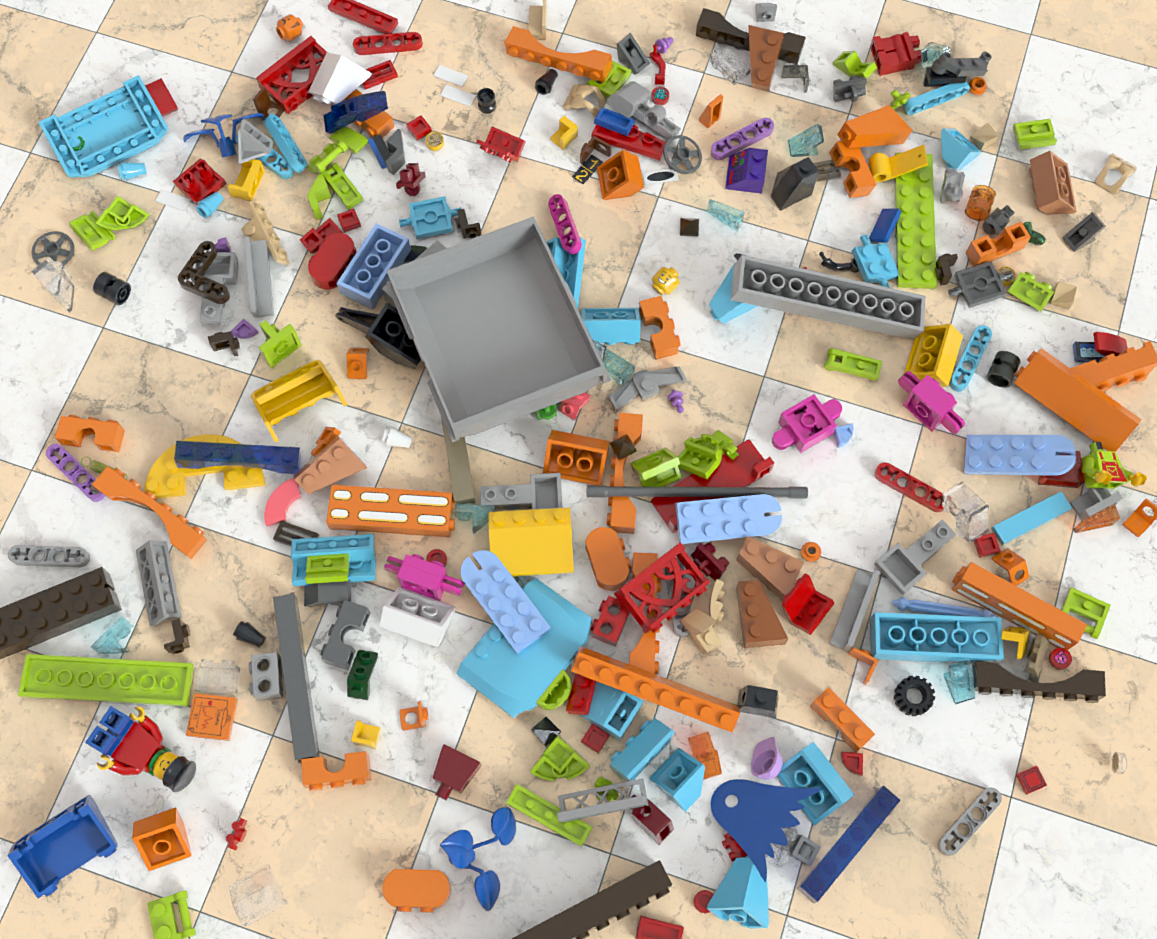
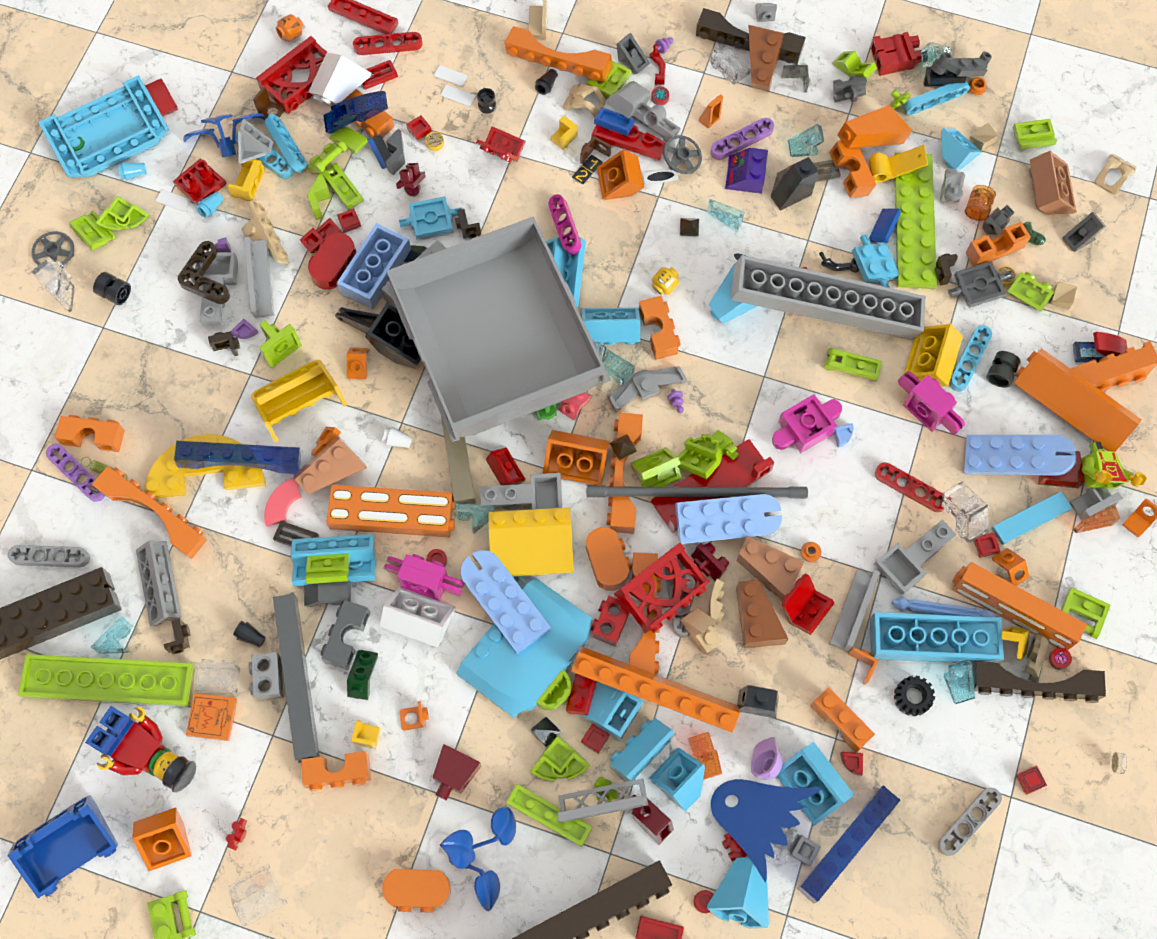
none -> red slope [486,447,526,485]

